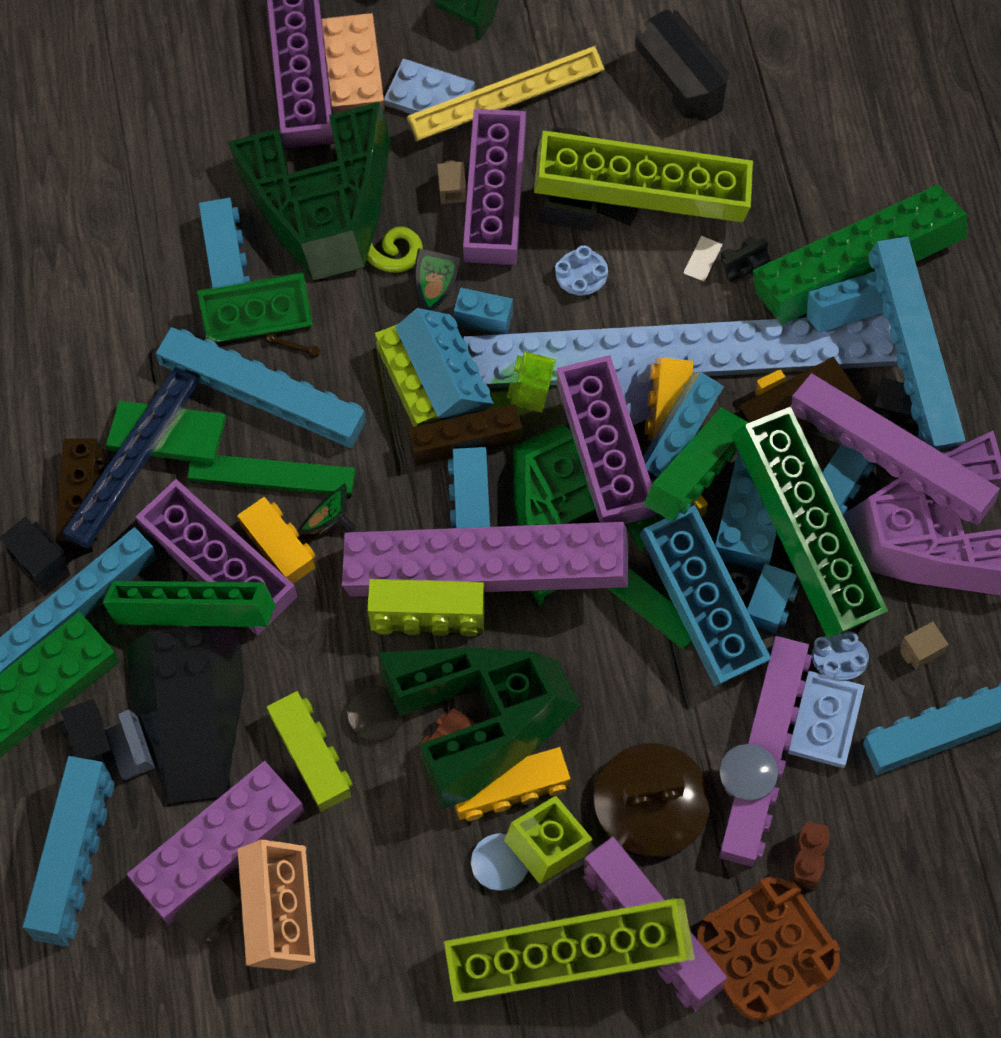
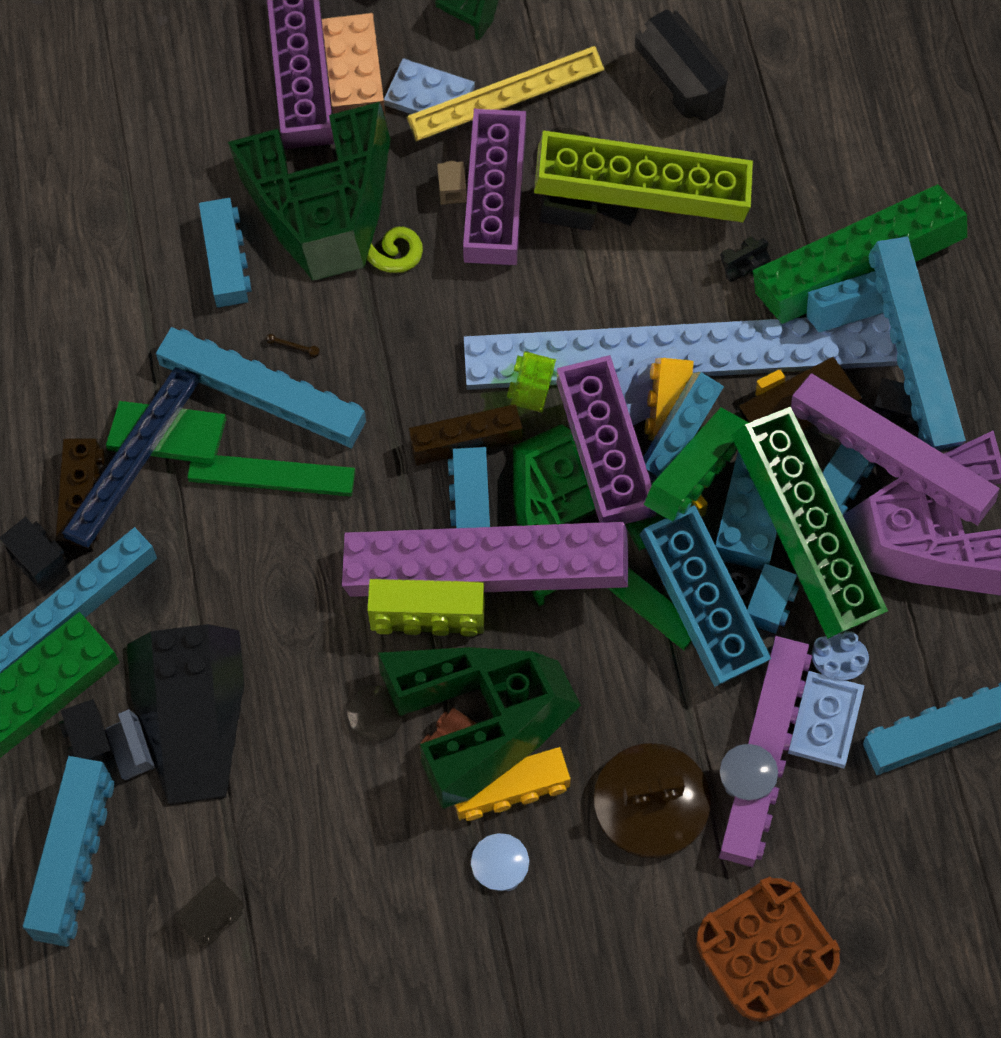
green brick [103,581,276,627] -> none
medium lavender brick [127,761,305,926] -> none
medium lavender brick [136,479,297,636] -> none
green tile [197,272,313,343] -> none
yellow brick [237,497,316,584] -> none
light nougat brick [238,839,315,970] -> none
lime brick [266,691,353,813] -> none
shield [297,484,356,536] -> none
lime brick [375,324,443,427] -> none
dark azure brick [395,308,494,419] -> none
shield [413,248,461,311] -> none
lime brick [444,899,695,1002] -> none
dark azure brick [454,287,513,335] -> none
lime brick [504,796,593,884] -> none
light blue dish [555,246,608,295] -> none
medium lavender brick [583,837,727,1011] -> none
white sticker [683,236,722,281] -> none
copper brick [791,821,830,891] -> none
dark tan brick [900,622,949,670] -> none

